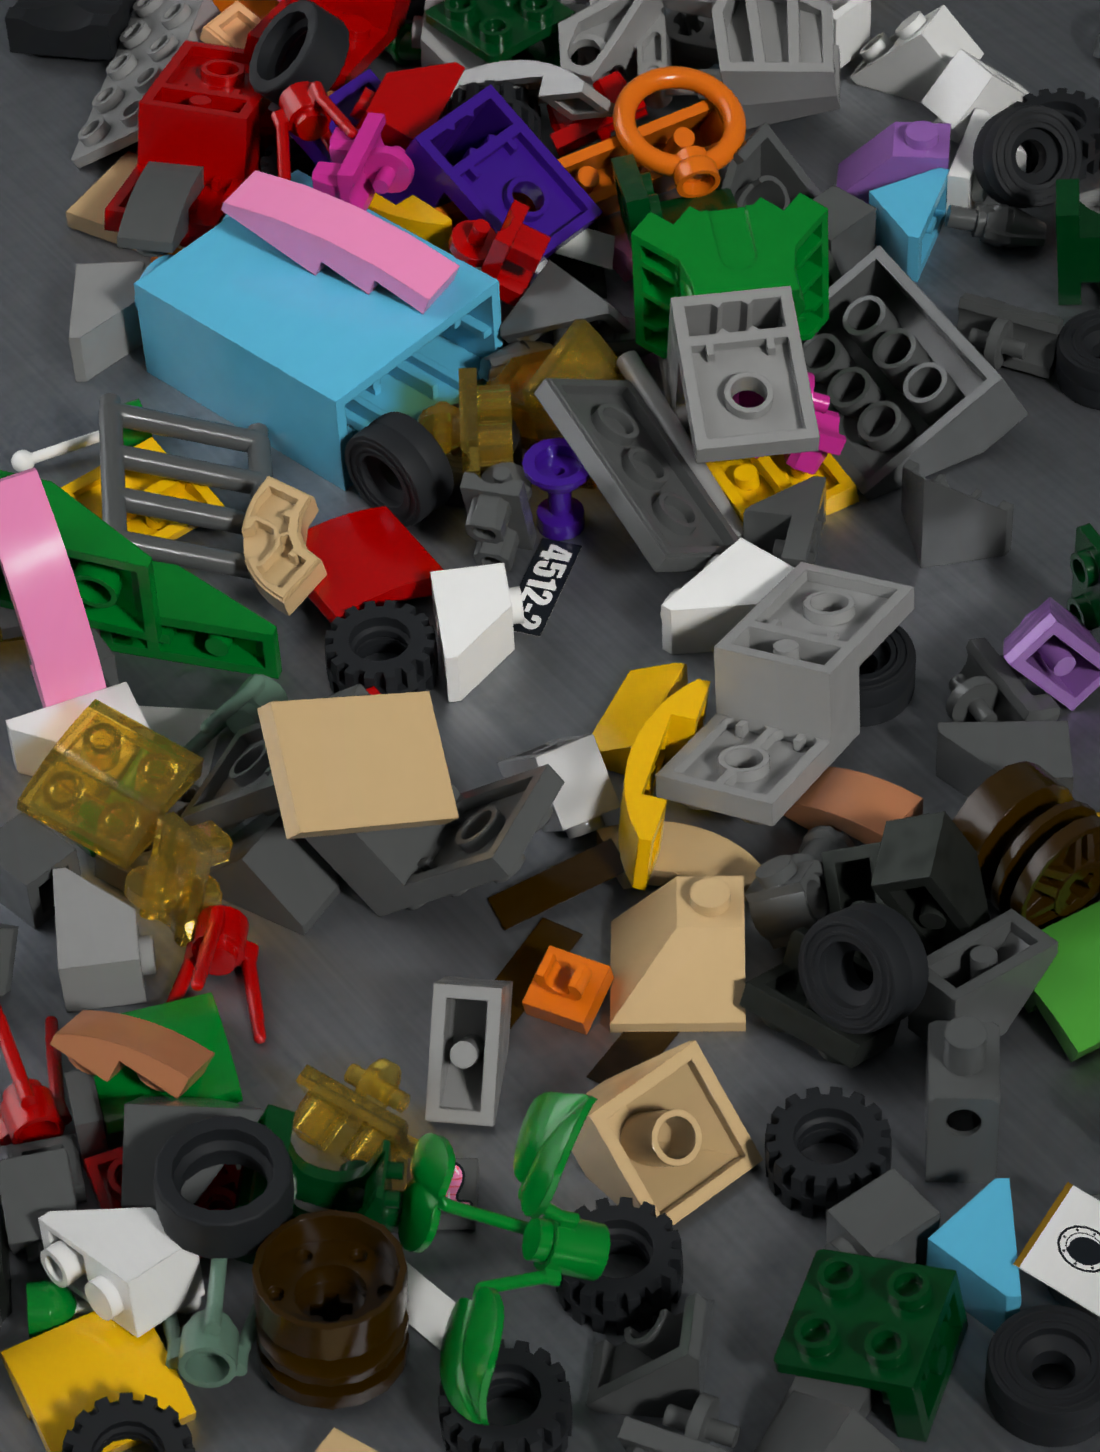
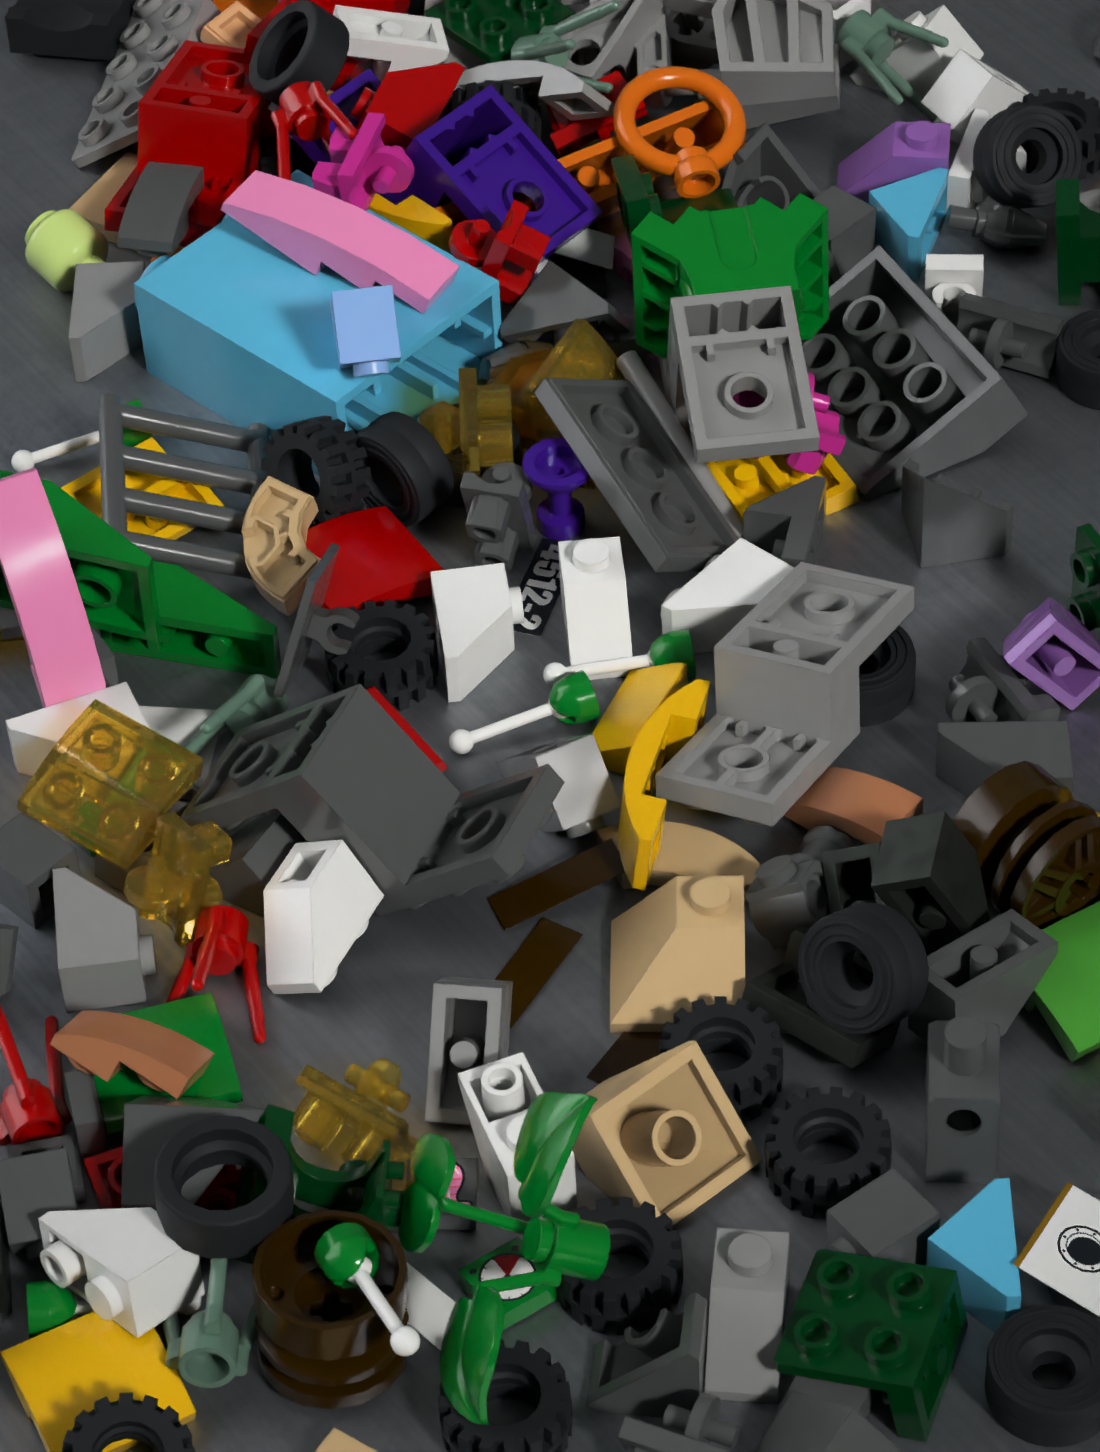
tan tile [257,691,459,839] -> none
orange tile [522,945,614,1035] -> none
none -> yellowish green head [24,209,109,293]
none -> black tyre [261,416,371,529]
none -> white slope [263,839,384,994]
none -> dark grey piece [273,543,360,698]
none -> hinge [315,1222,420,1356]
none -> light blue slope [330,285,401,378]
none -> white slope [333,5,449,81]
none -> hinge [449,670,600,754]
none -> white slope [457,1052,577,1222]
none -> tile [458,1236,559,1330]
none -> sand green plant [511,0,620,94]
none -> hinge [543,629,696,687]
none -> white slope [558,536,634,680]
none -> black tyre [660,996,784,1121]
none -> light grey slope [704,1227,790,1405]
none -> sand green plant [837,7,949,123]
none -> white tile [924,254,984,313]

